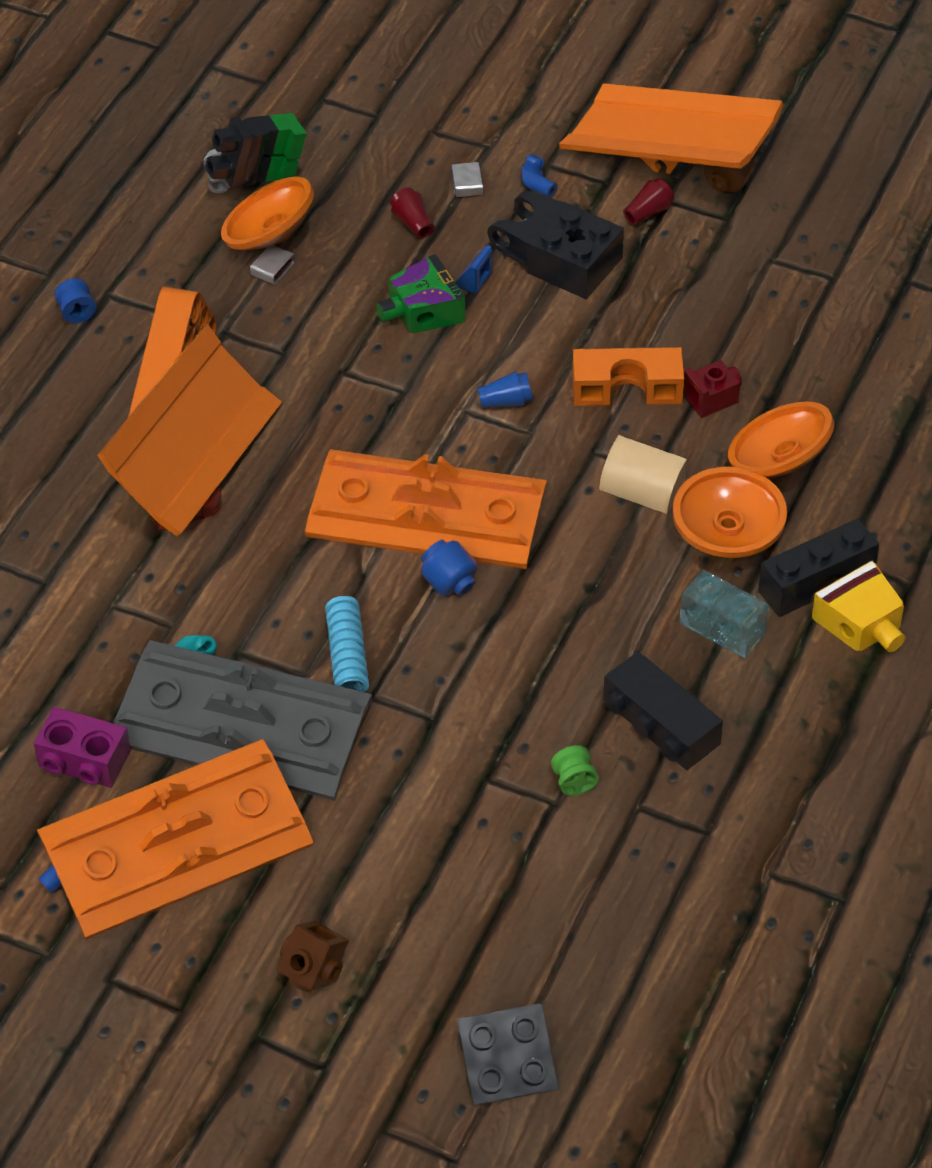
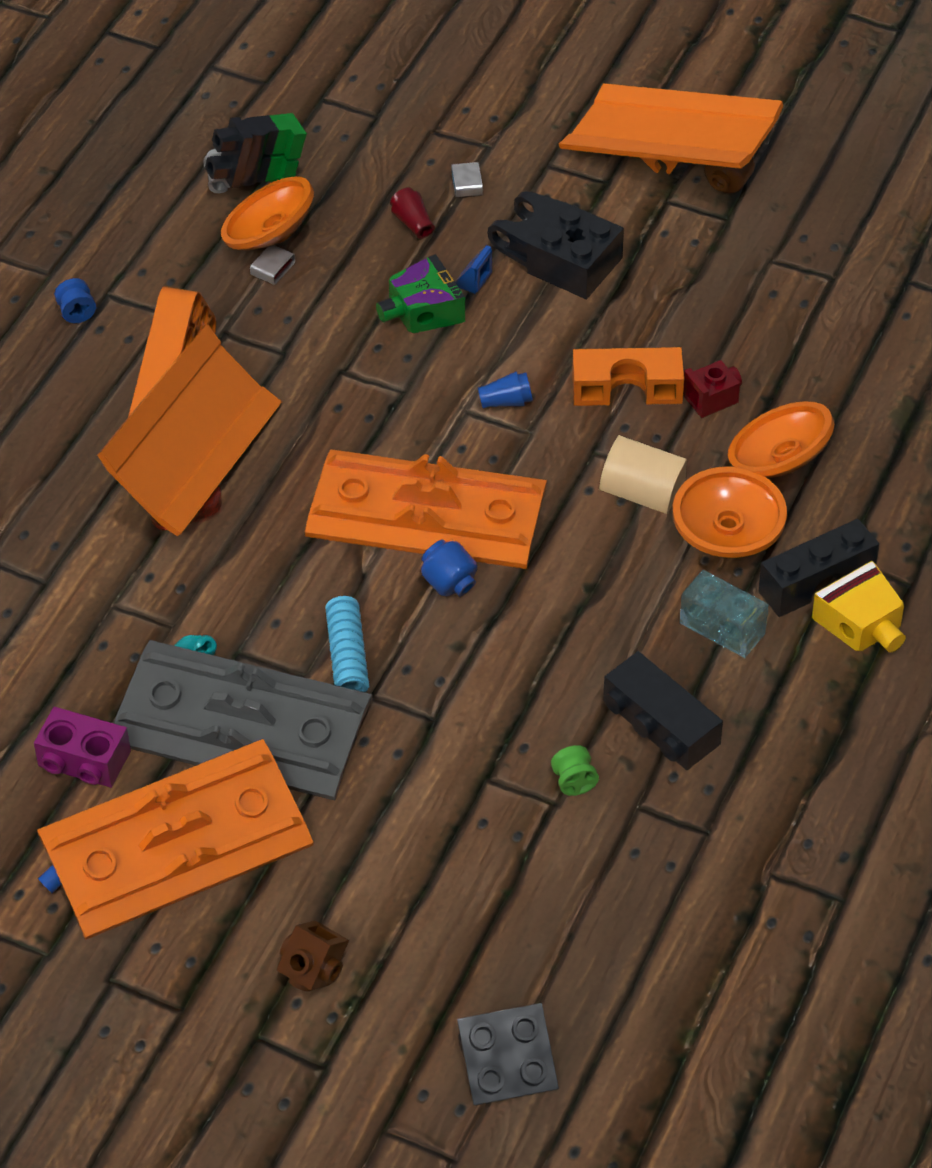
blue arm [521,154,557,198] -> none
dark red cone [623,178,674,226] -> none

